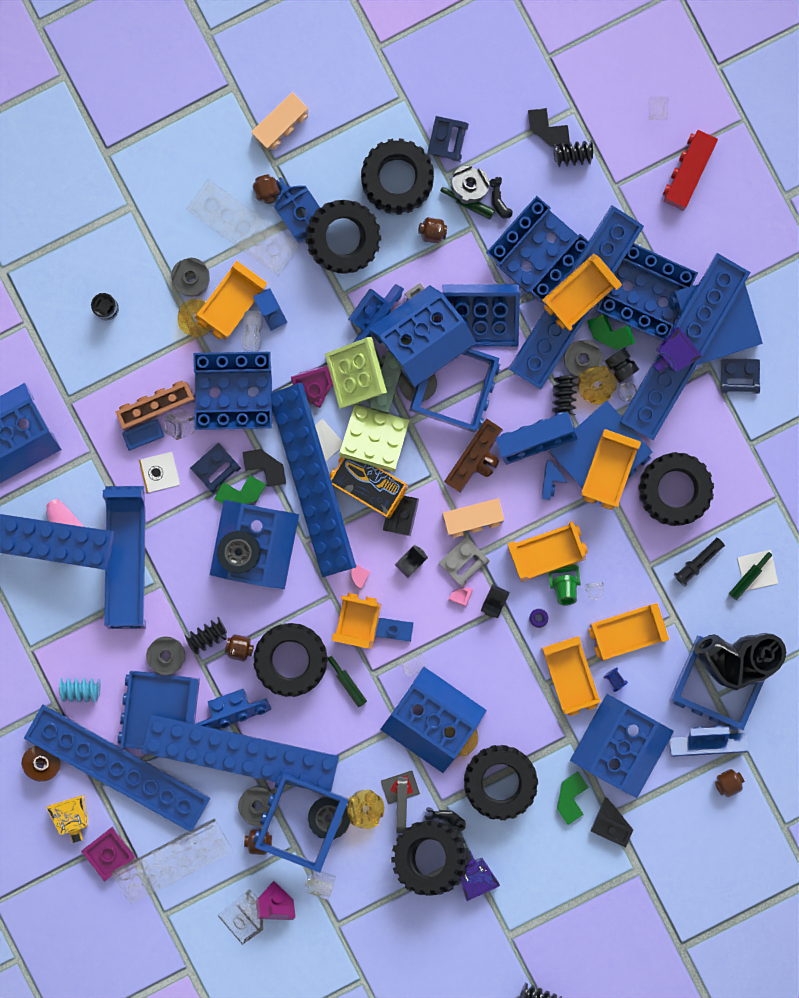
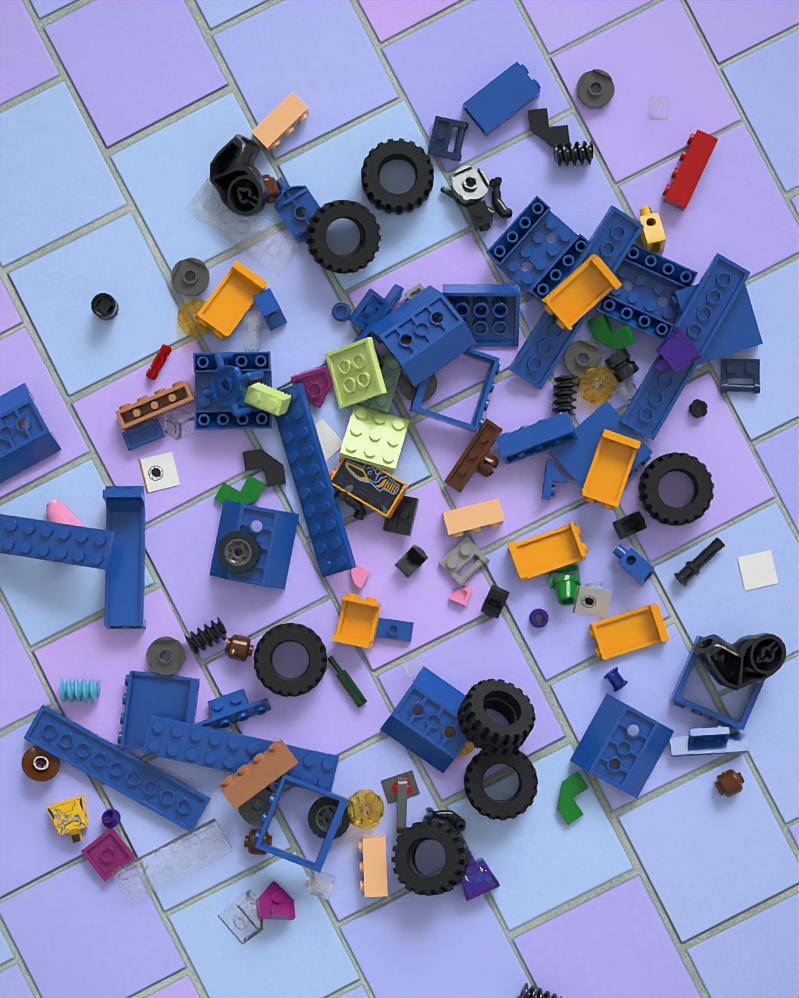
dark blue plate [190,443,241,493] -> none
reddish brown head [418,217,447,244] -> none
light orange panel [542,636,601,716] -> none
black wing [590,797,633,848] -> none
dark green axle [729,552,772,600] -> none
none -> dark purple plate [102,809,121,828]
none -> red axle [146,344,172,380]
none -> blue plate [203,351,264,417]
none -> black piece [210,134,267,217]
none -> nougat brick [219,739,298,809]
none -> yellowish green brick [244,382,291,416]
none -> blue plate [332,302,351,322]
none -> black arm [334,490,366,520]
none -> light nougat brick [359,836,388,897]
none -> black tyre [457,679,536,755]
none -> blue brick [462,62,541,137]
none -> black bracket [467,200,493,232]
none -> white sticker [572,586,613,618]
none -> dark grey plate [576,69,615,108]
none -> black bracket [612,511,647,540]
none -> blue torso [613,545,655,586]
none -> yellow torso [638,206,666,253]
none -> black plate [689,399,708,418]

